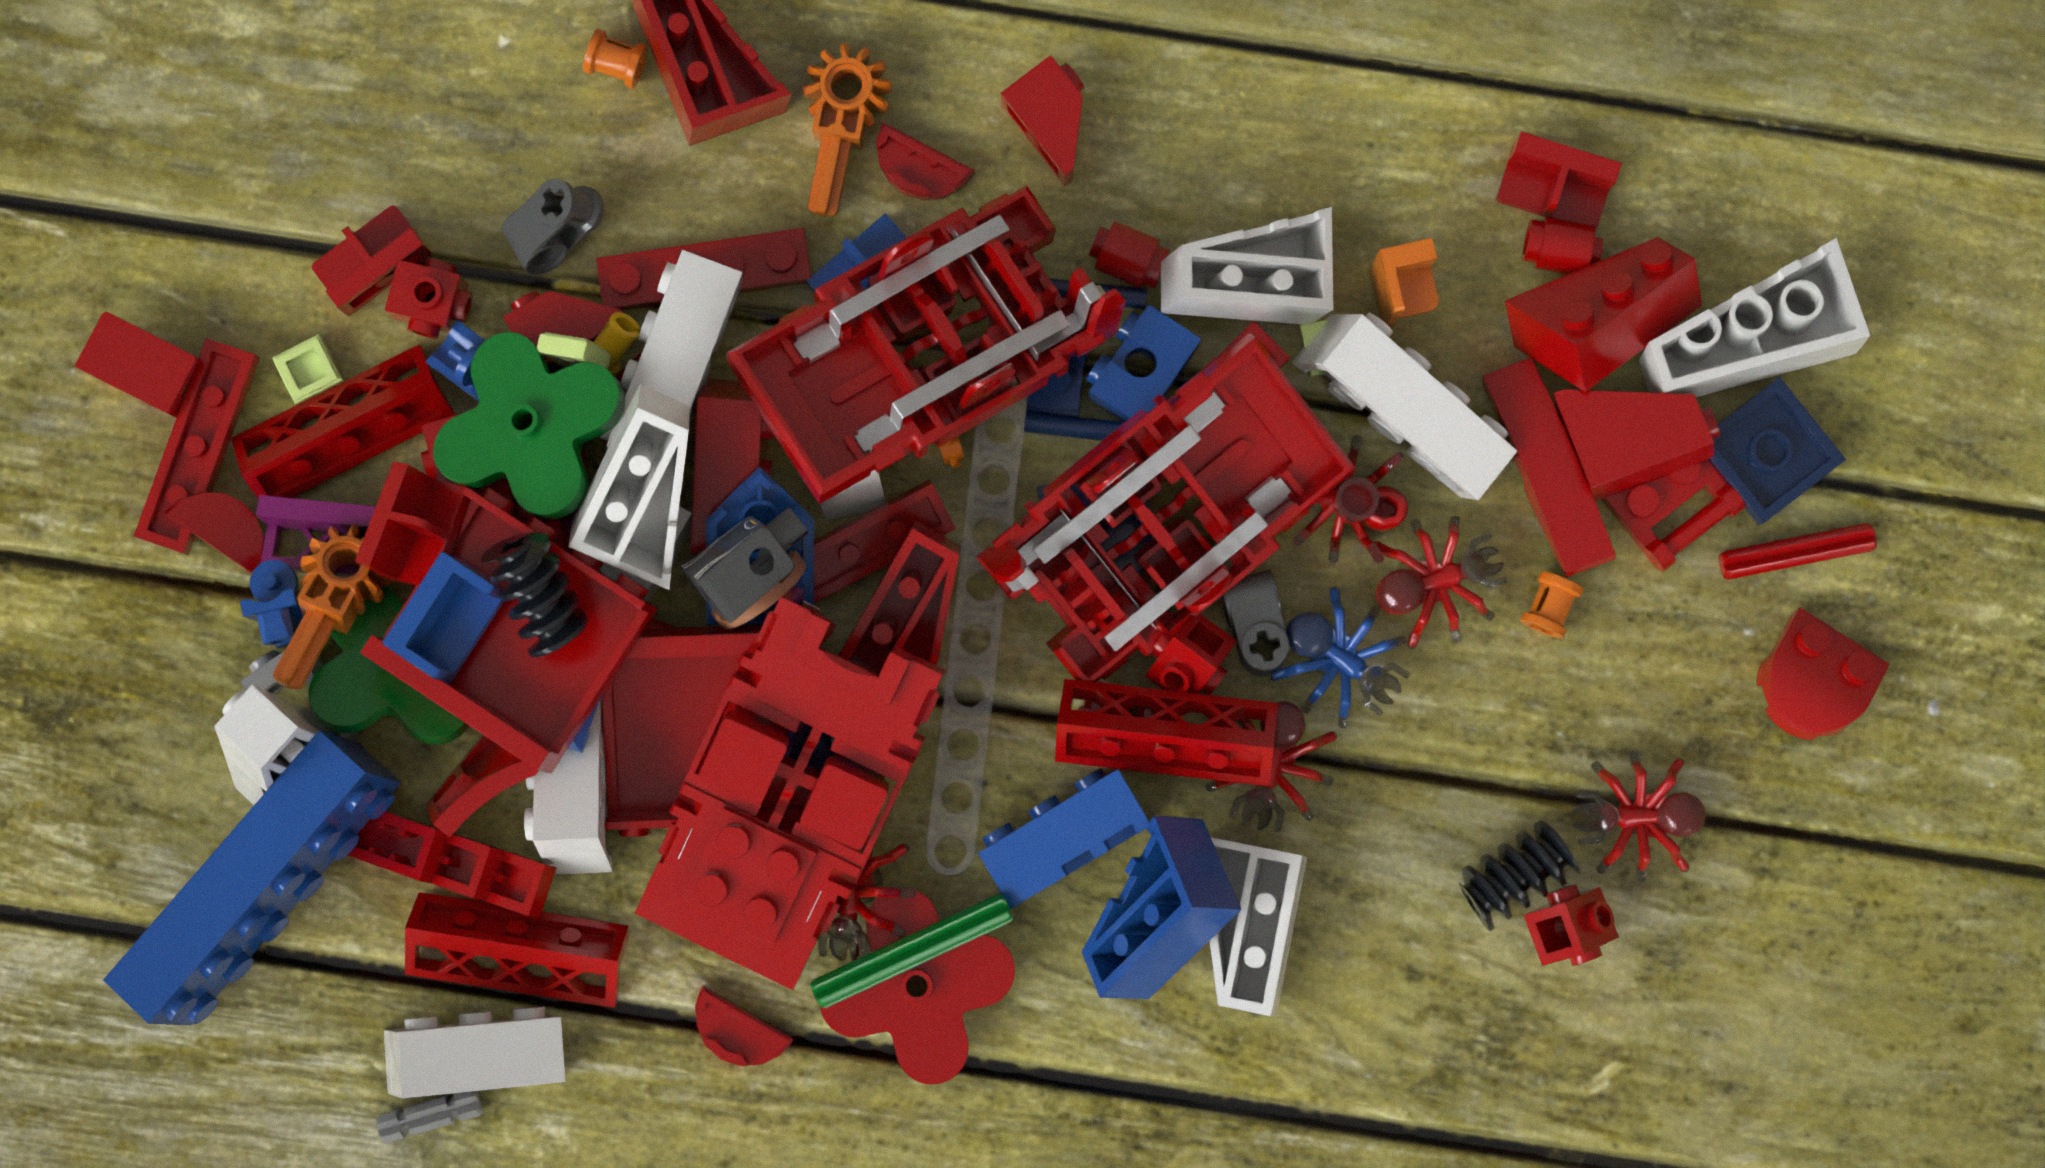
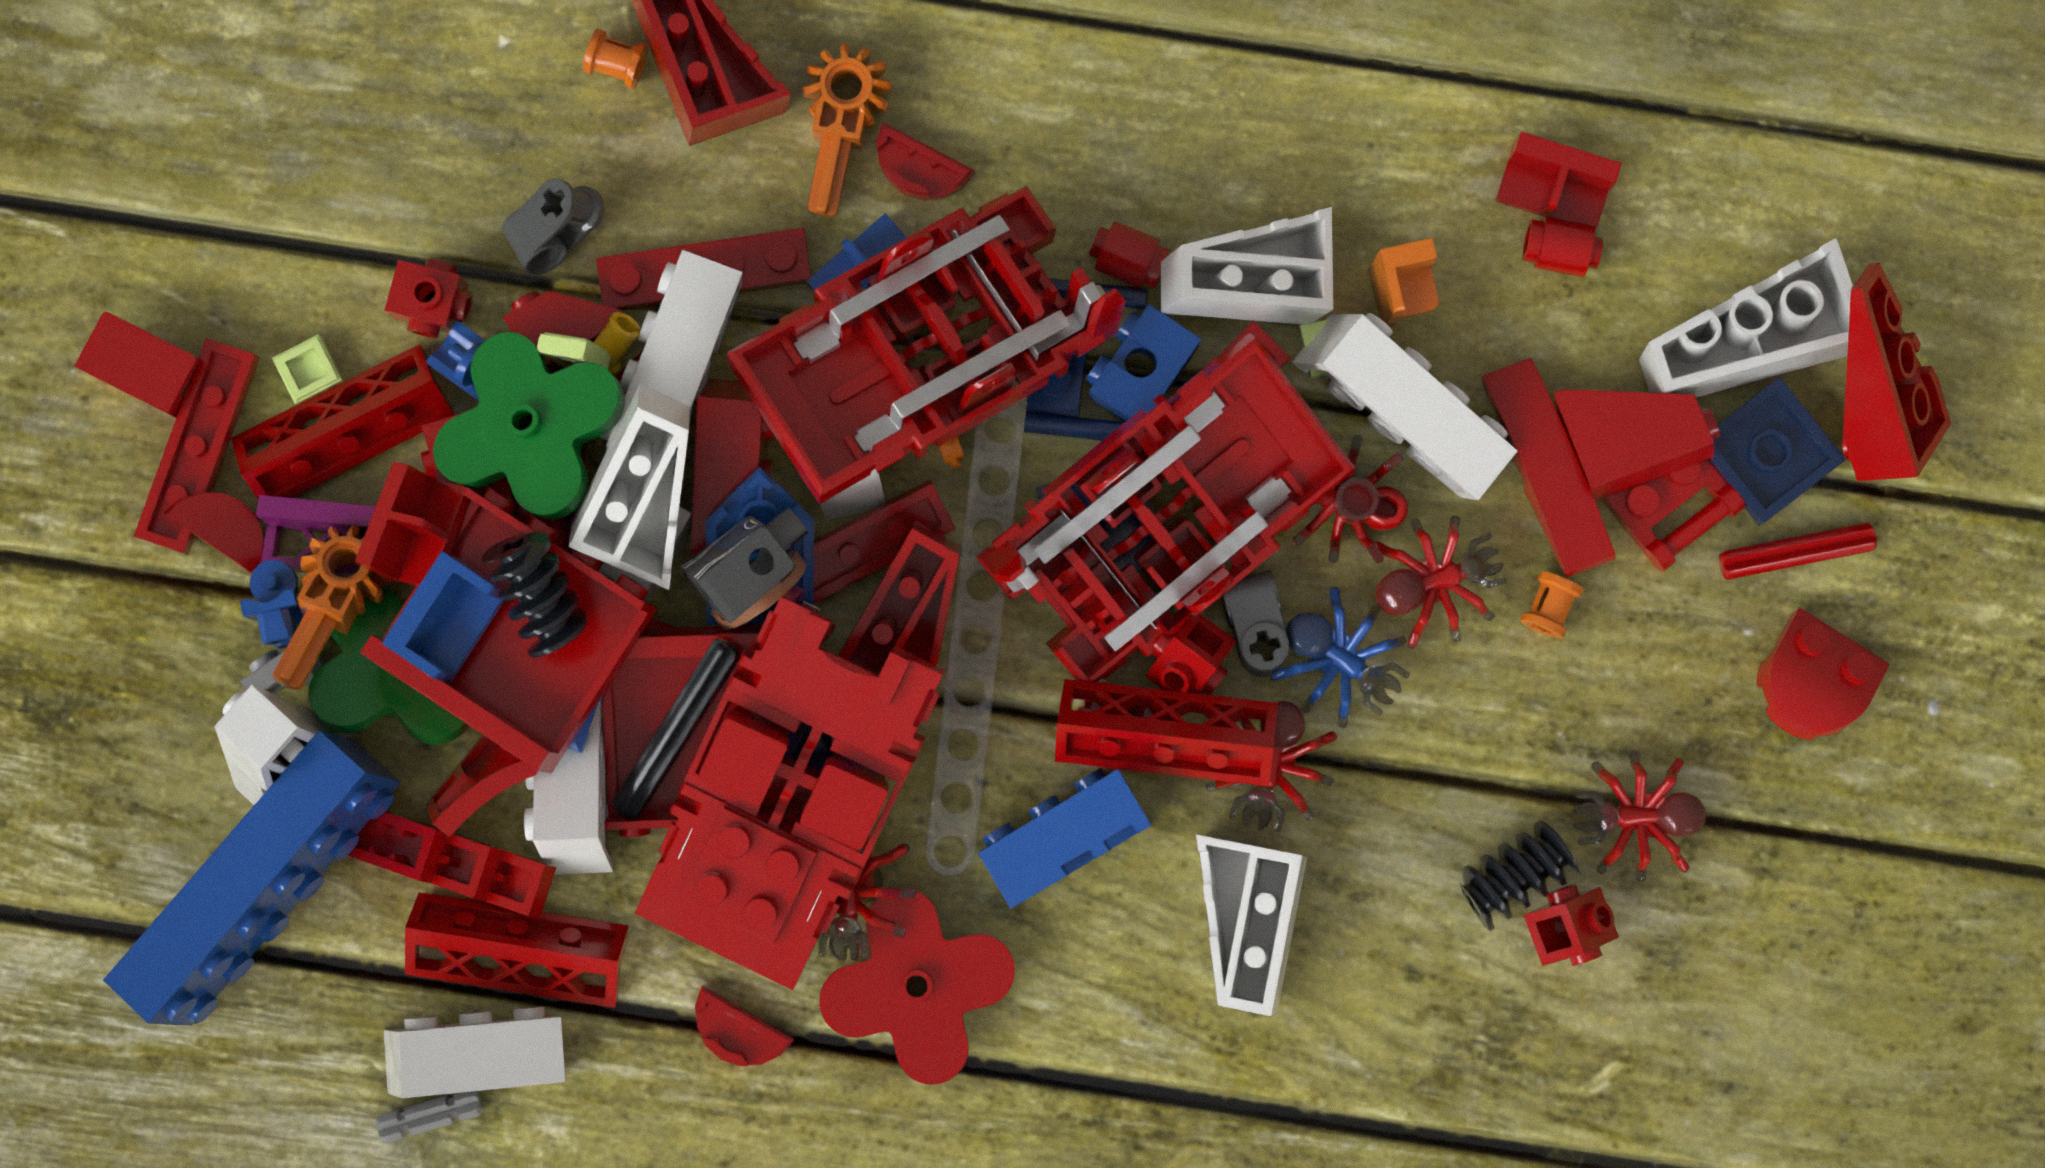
red panel [311,205,433,317] -> none
green axle [810,894,1013,1008] -> none
red slope [1001,55,1084,186] -> none
blue wedge [1082,815,1242,999] -> none
red wedge [1505,237,1702,392] -> none
none -> black axle [613,638,740,820]
none -> red wedge [1842,263,1951,481]

